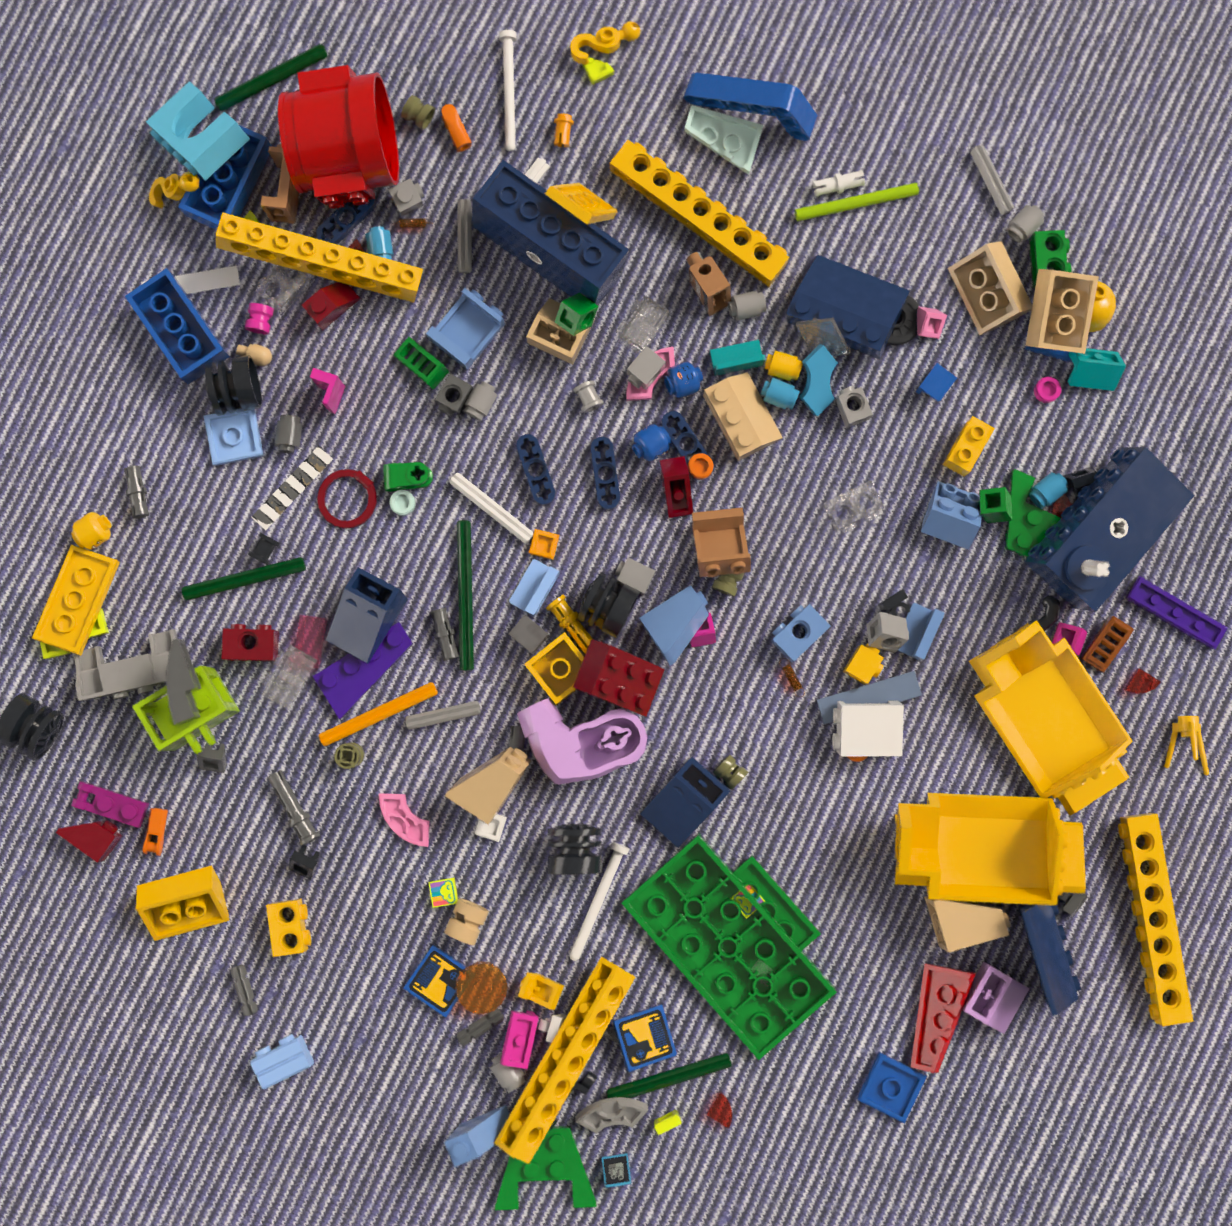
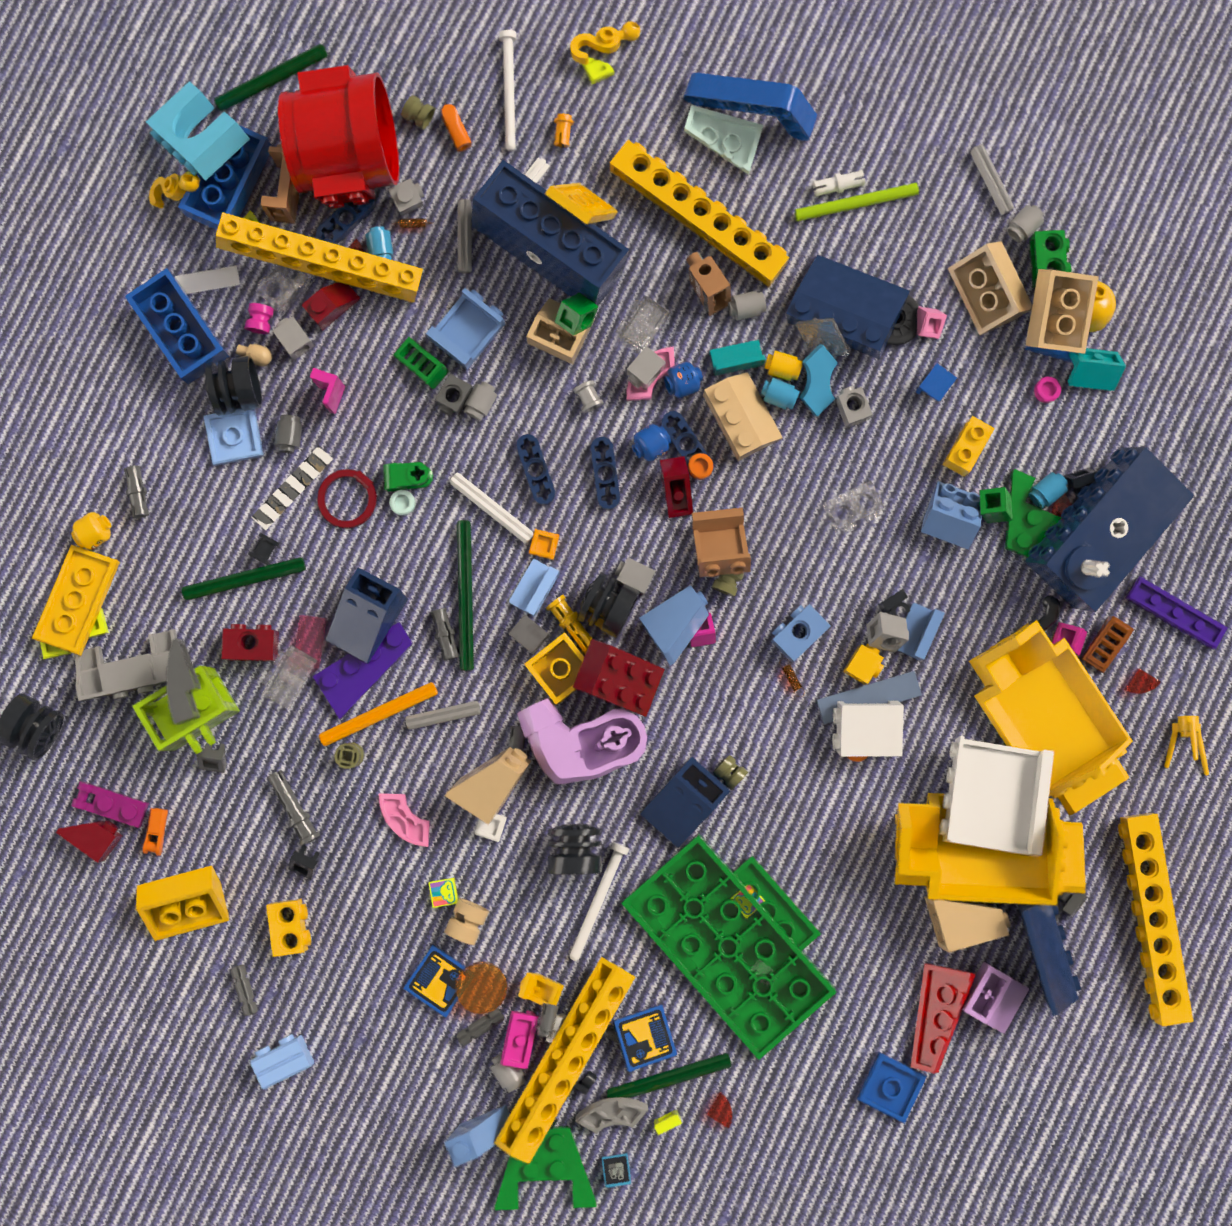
none -> light grey brick [273,317,314,361]
none -> dark grey pin [535,1003,559,1038]
none -> white panel [939,736,1054,857]

